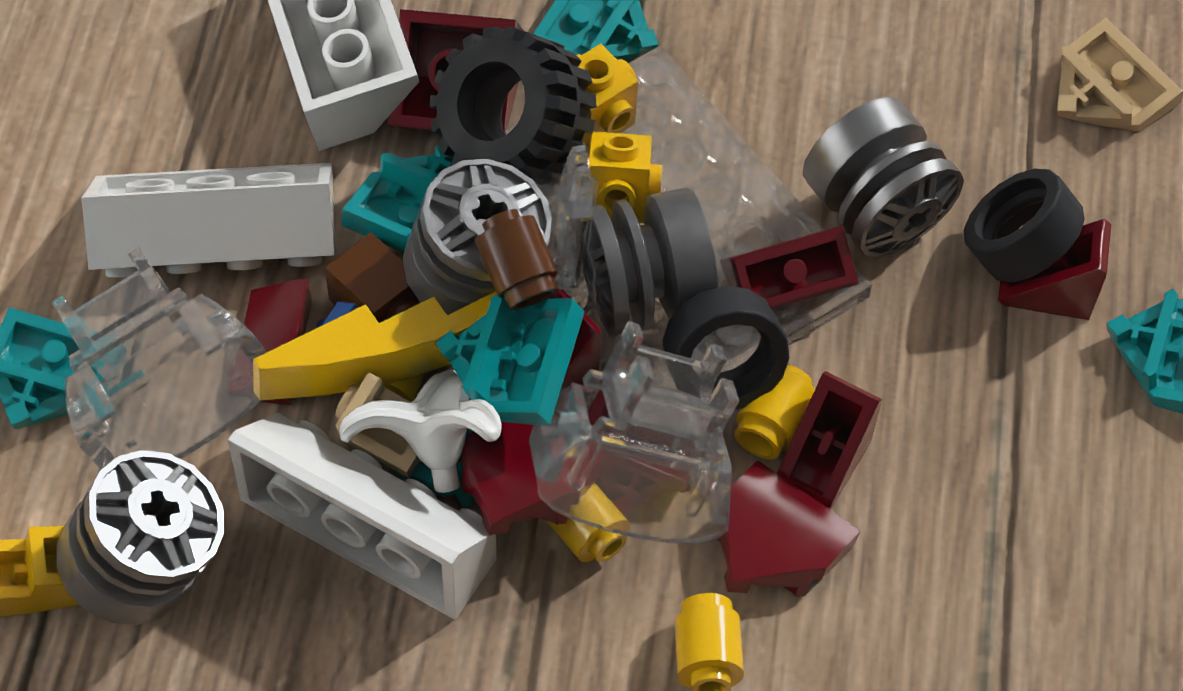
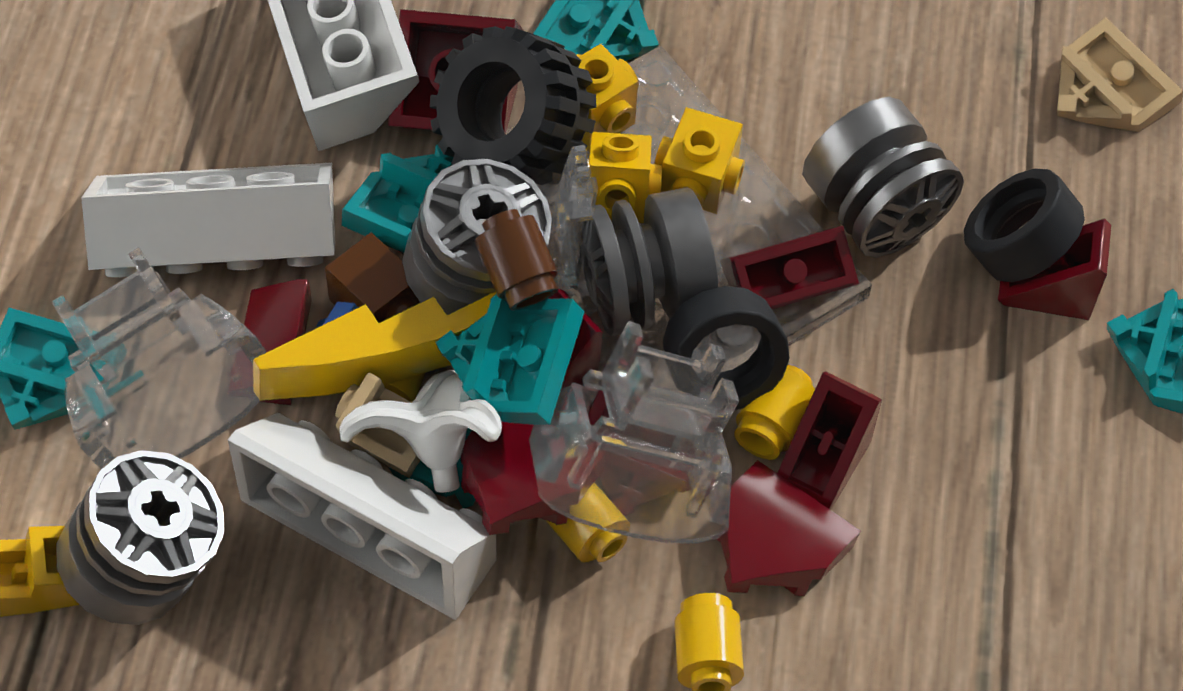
none -> yellow brick [654,107,745,214]

